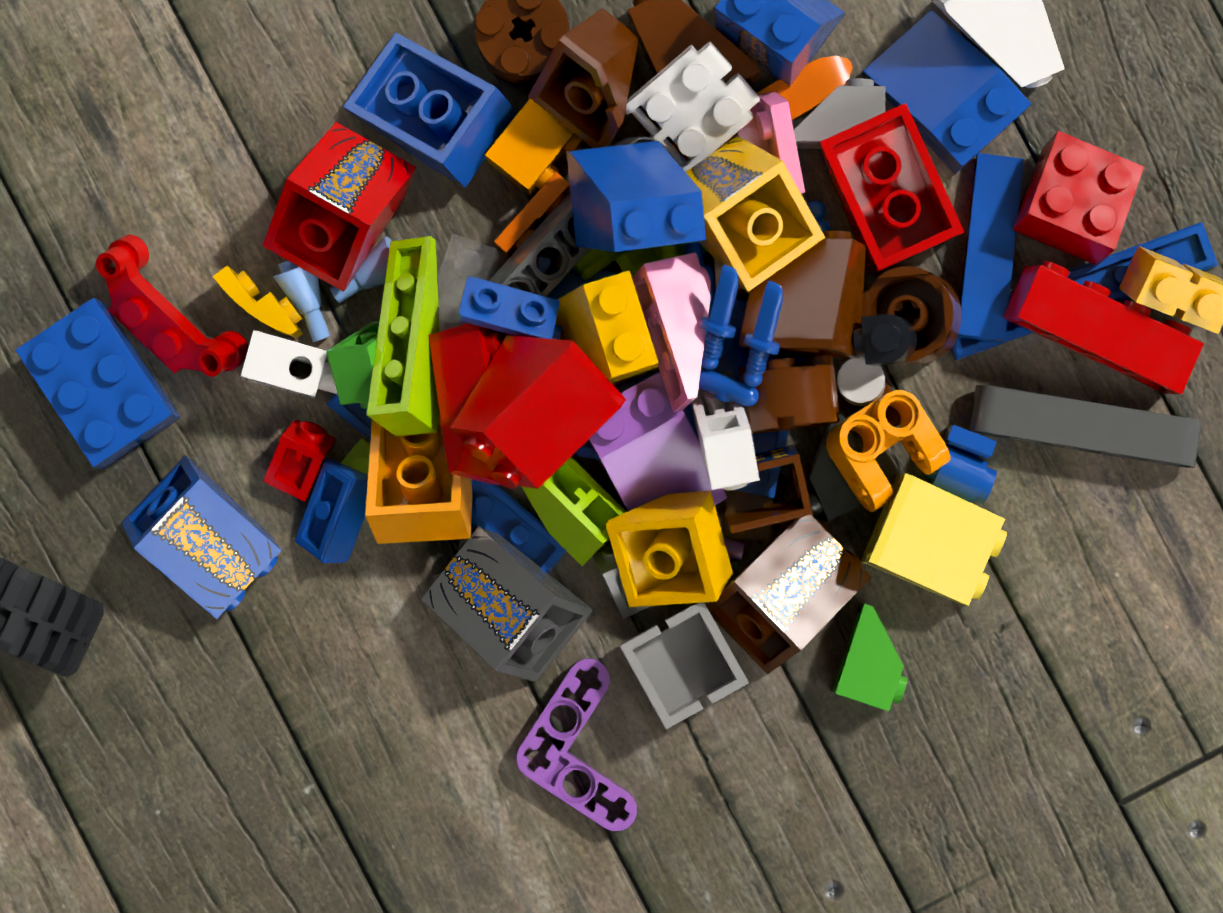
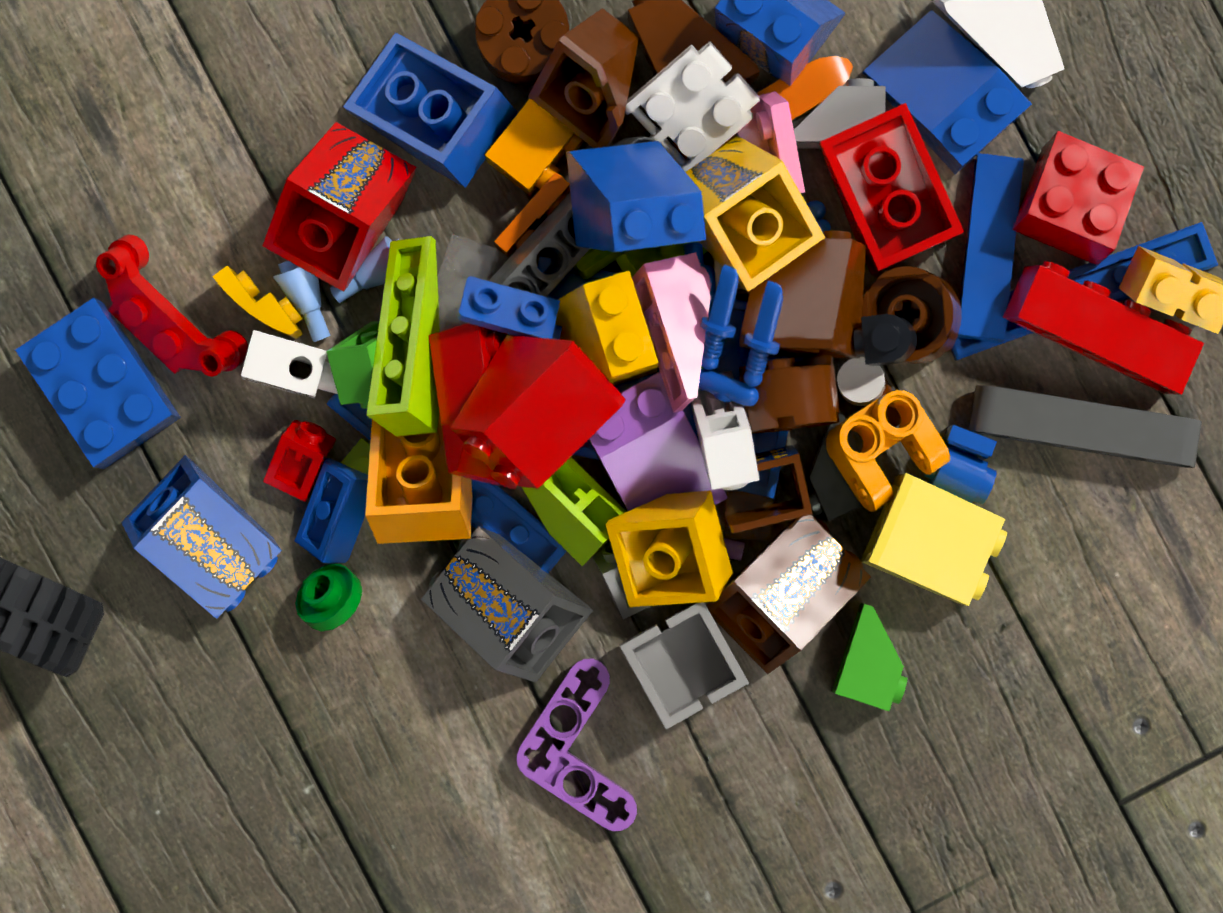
none -> green plate [295,563,362,632]

